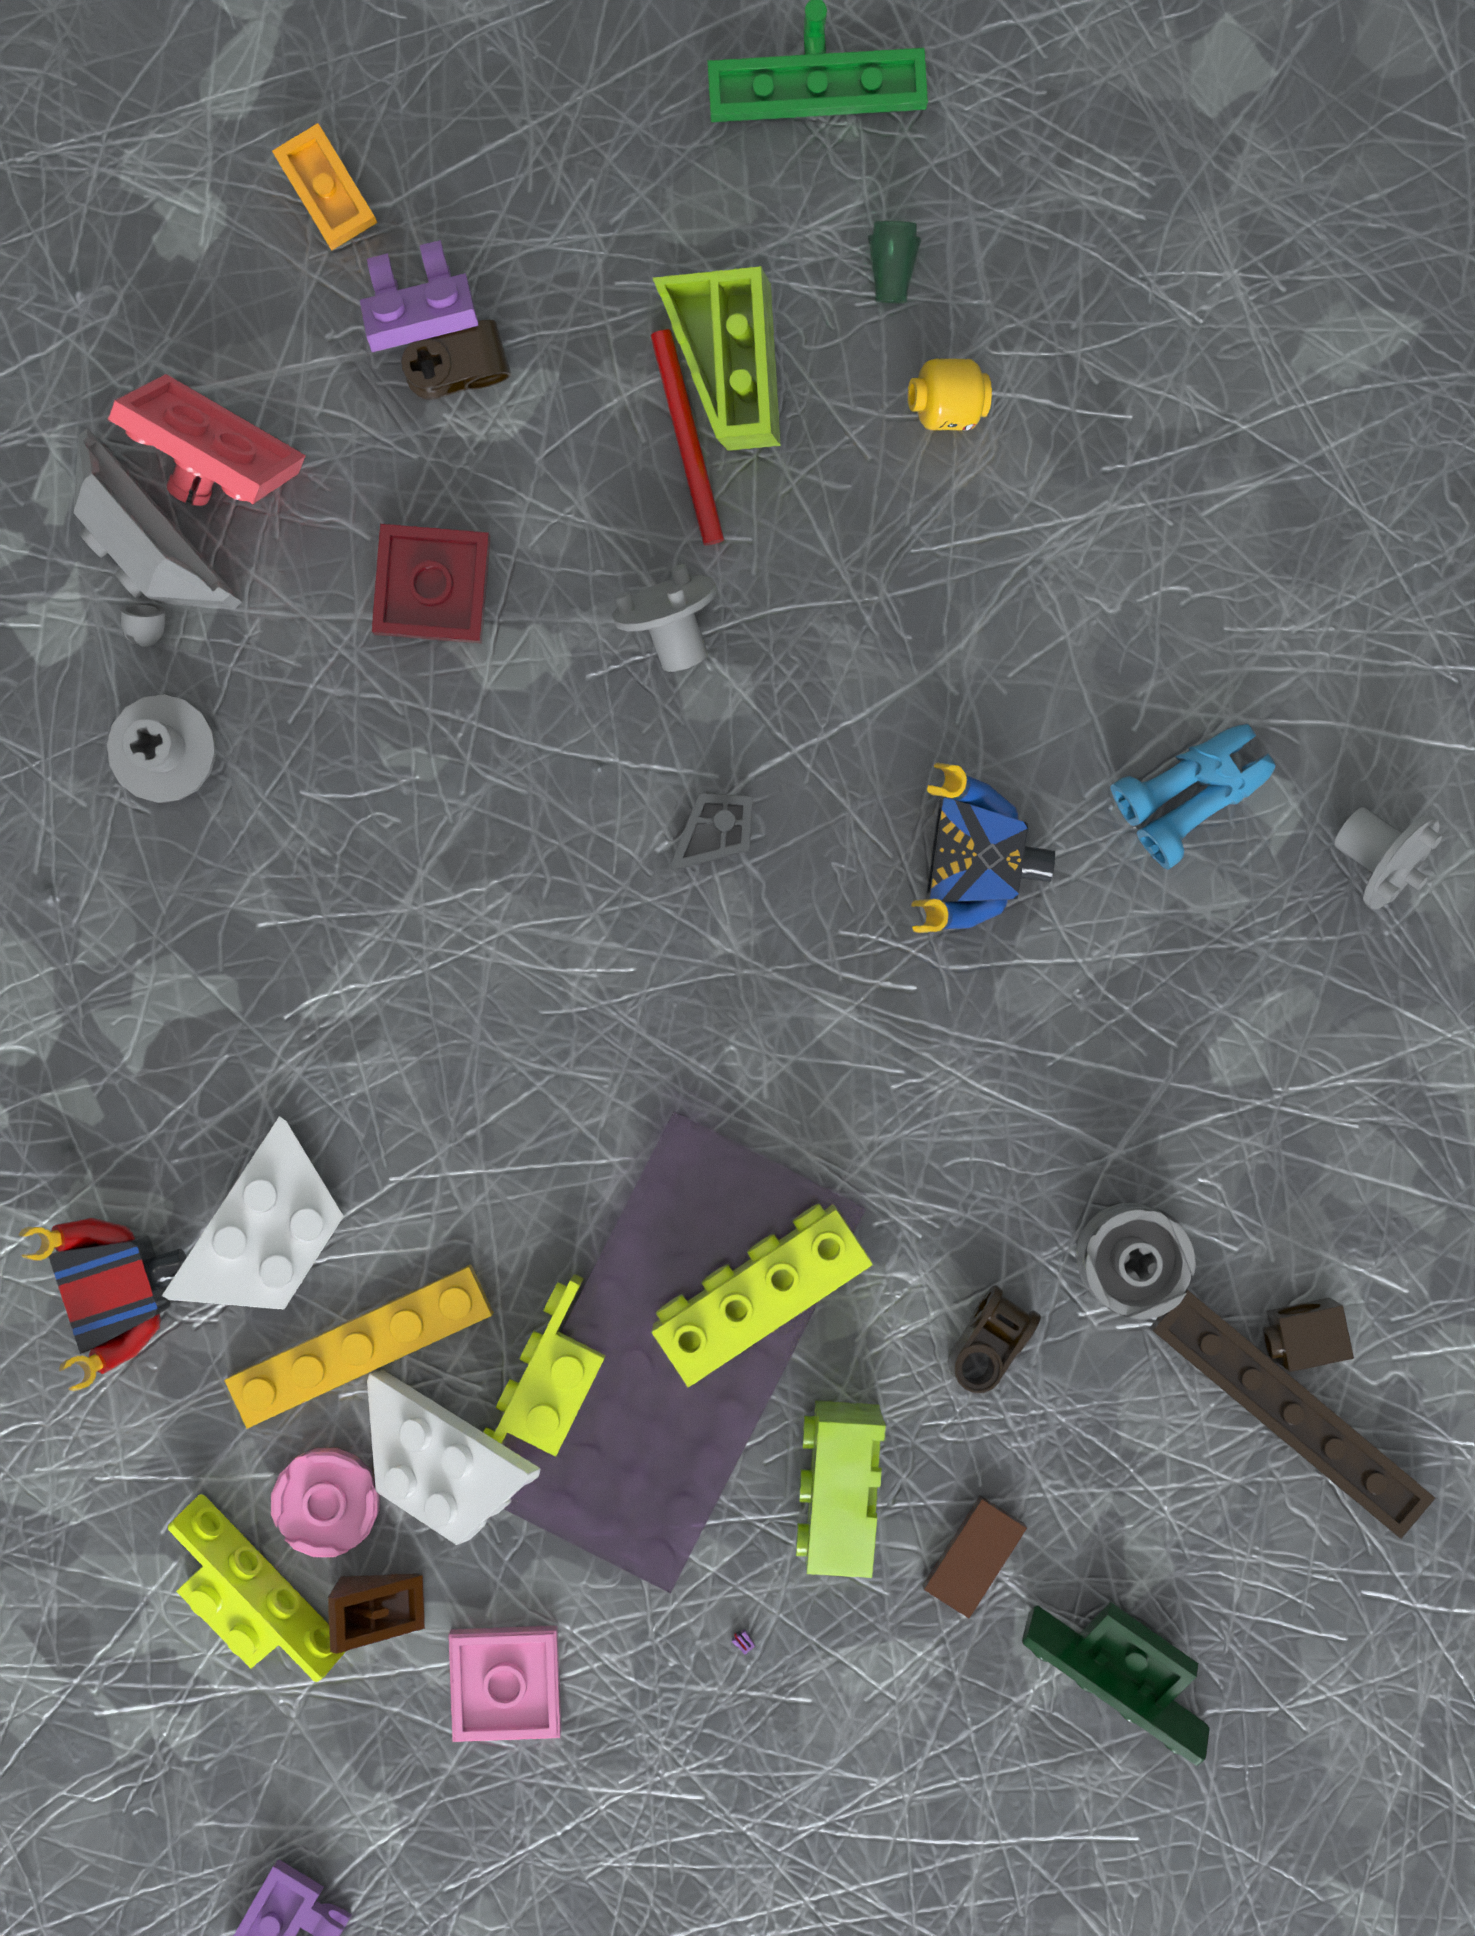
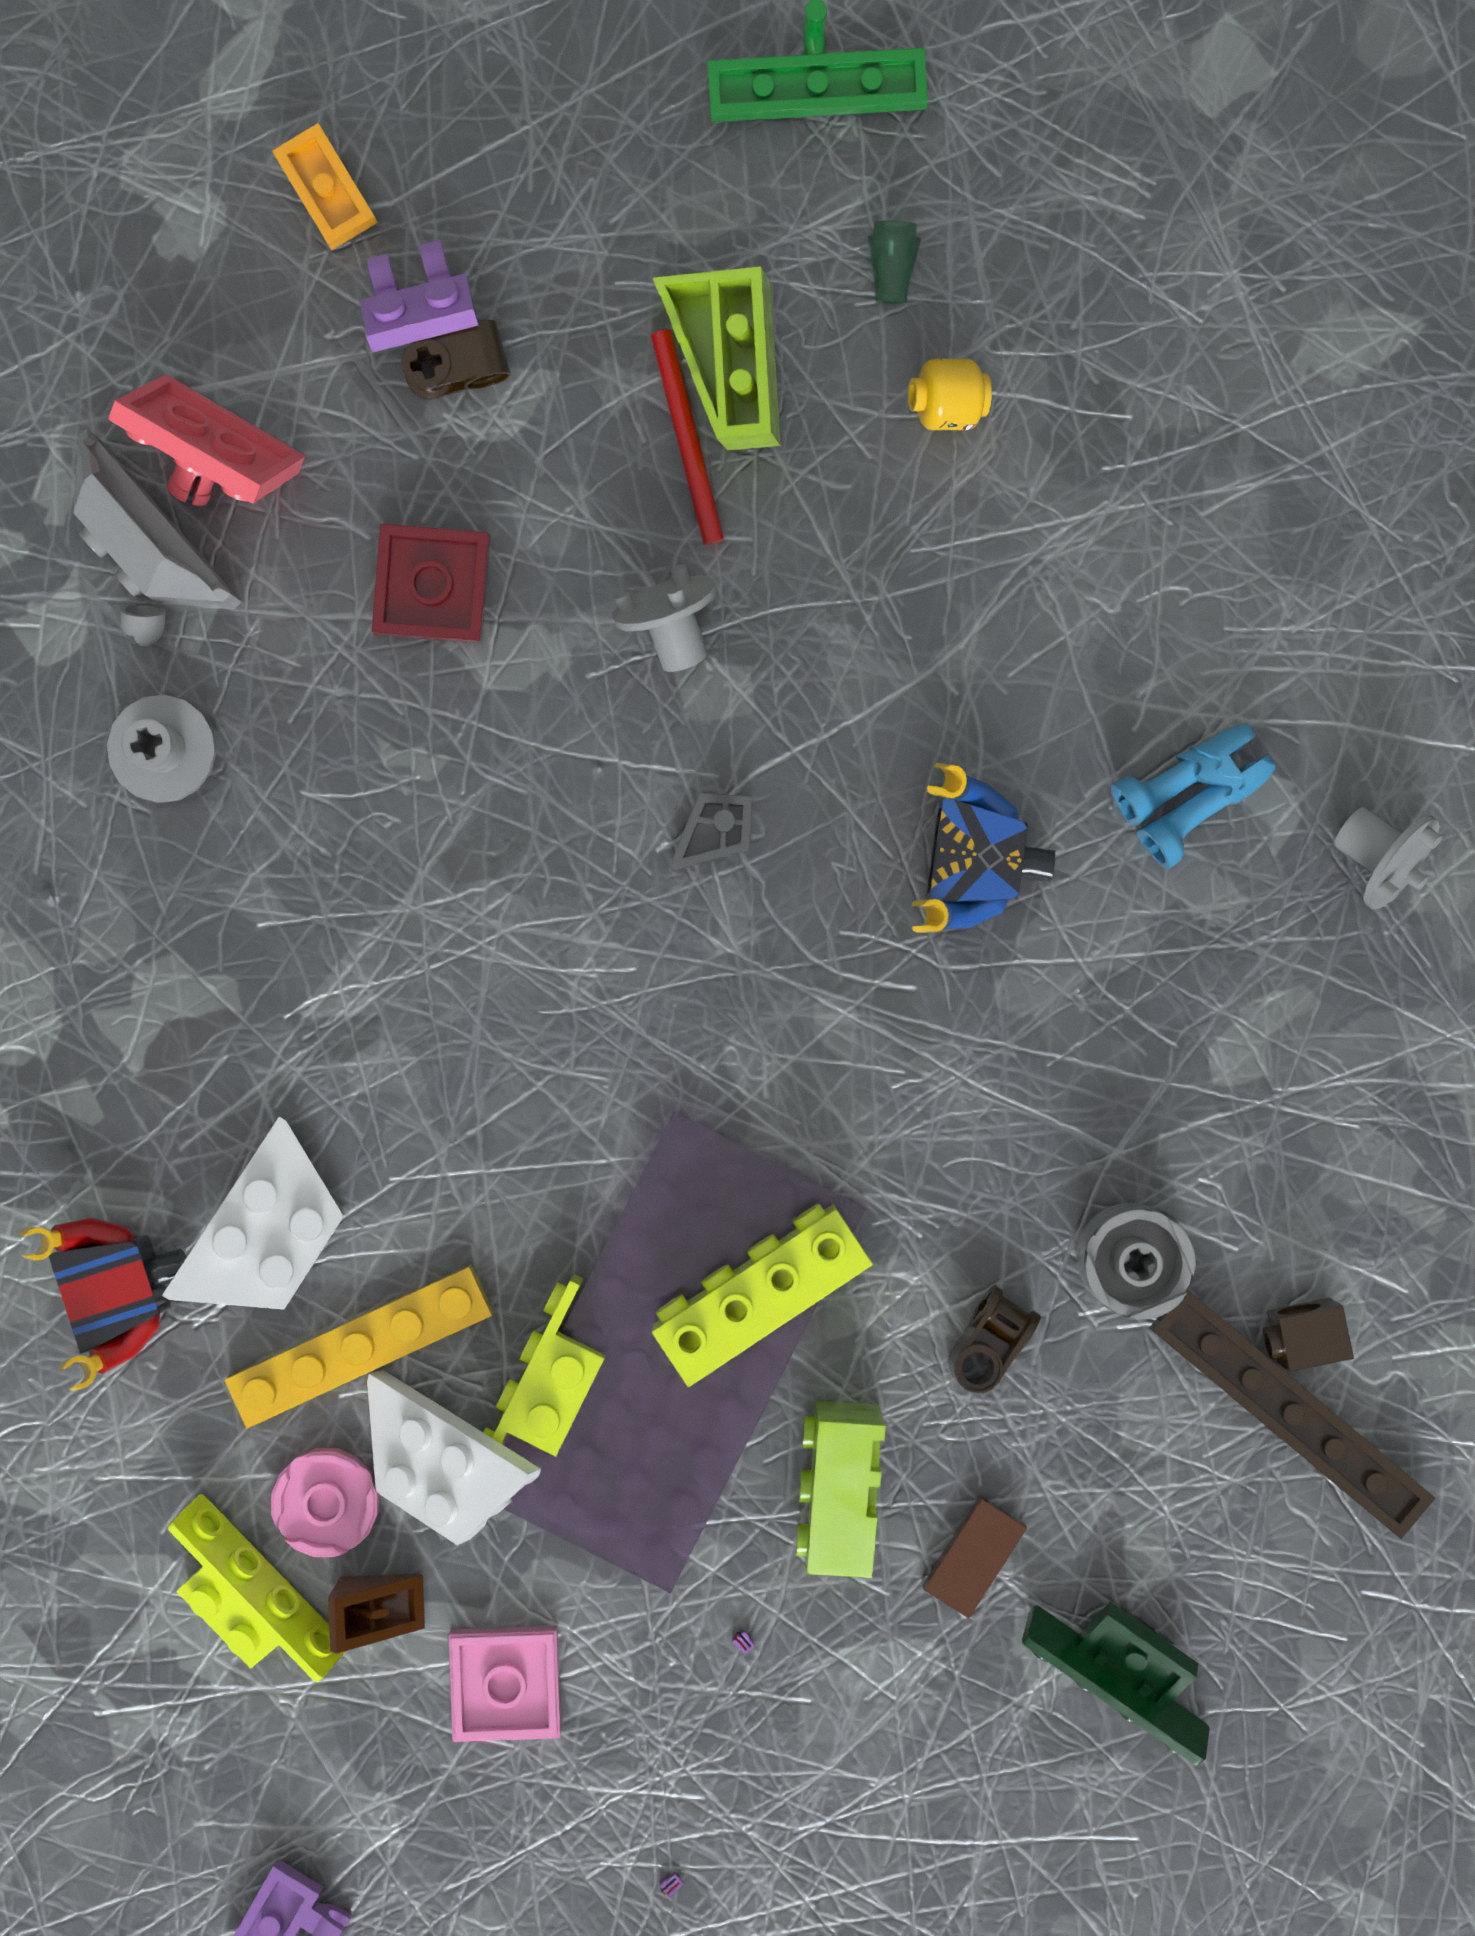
none -> medium lavender piece [660,1872,684,1898]

